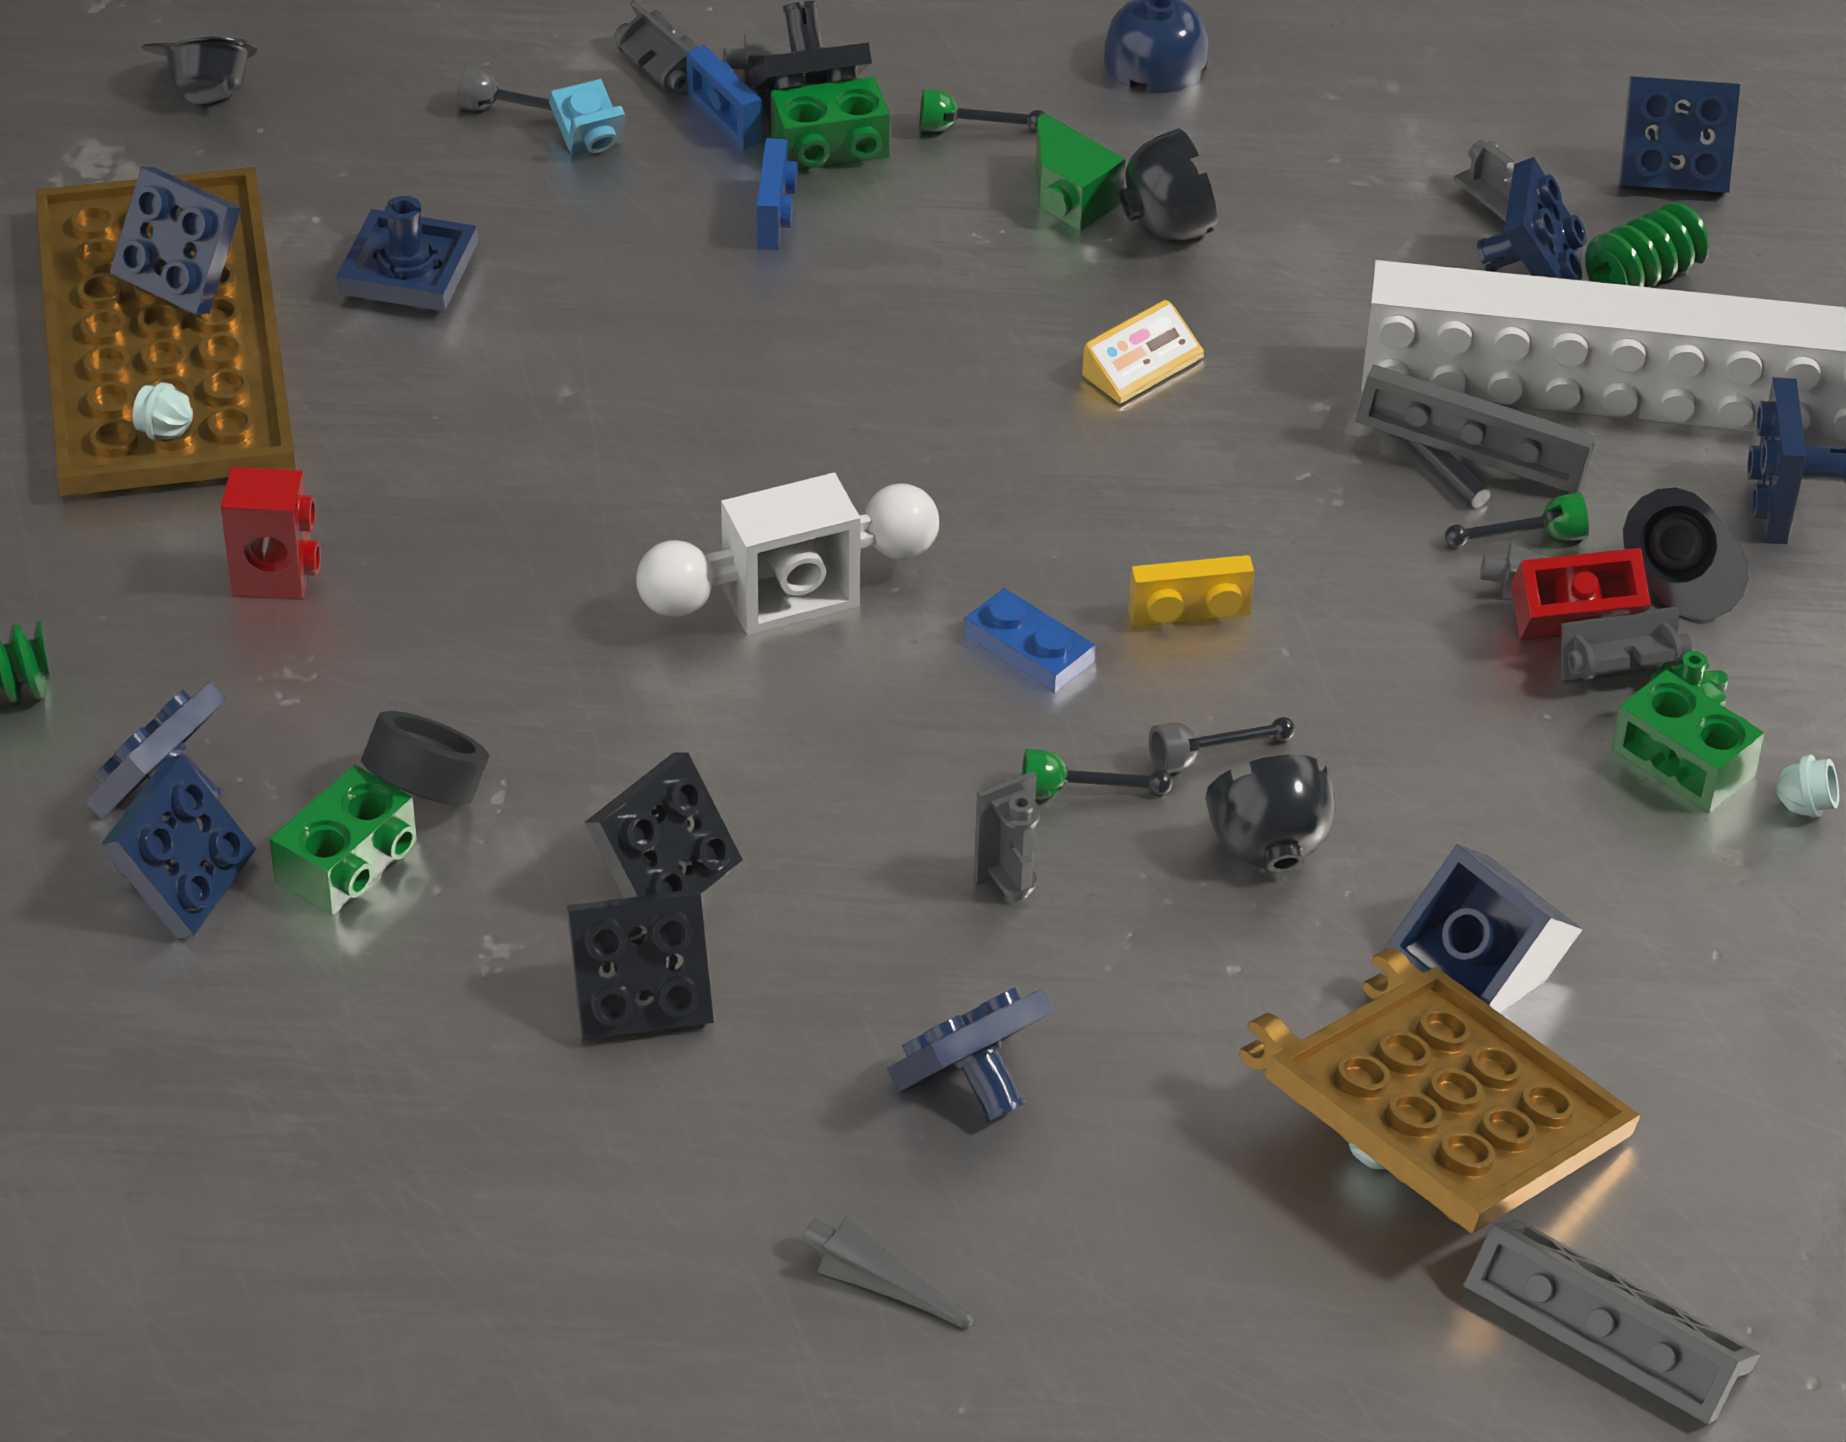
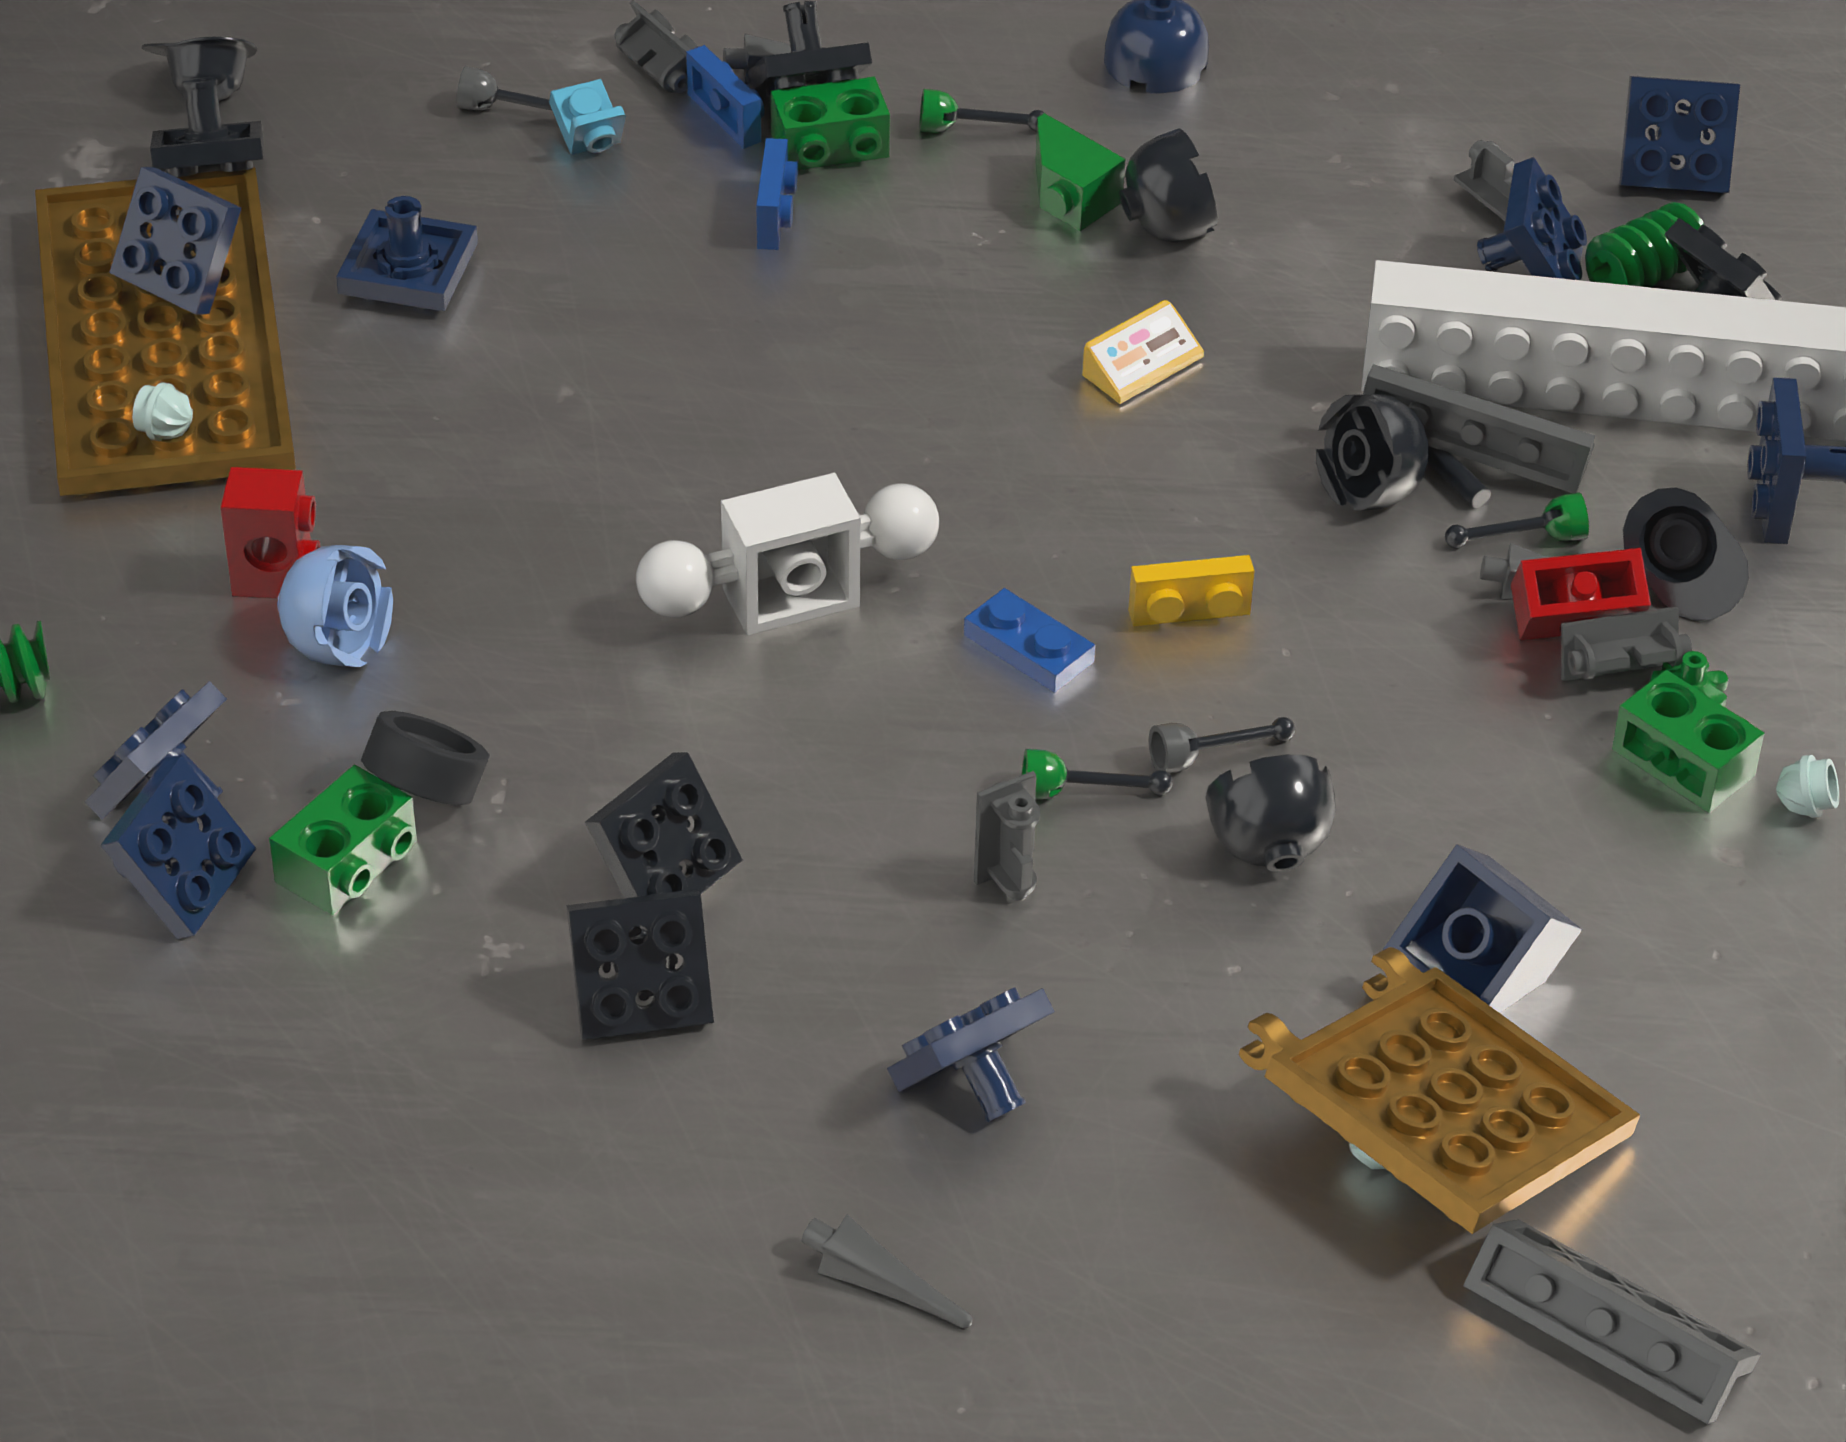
none -> black plate [150,77,264,177]
none -> light blue cylinder [277,545,393,667]
none -> black cylinder [1316,394,1428,510]
none -> black plate [1664,218,1783,301]

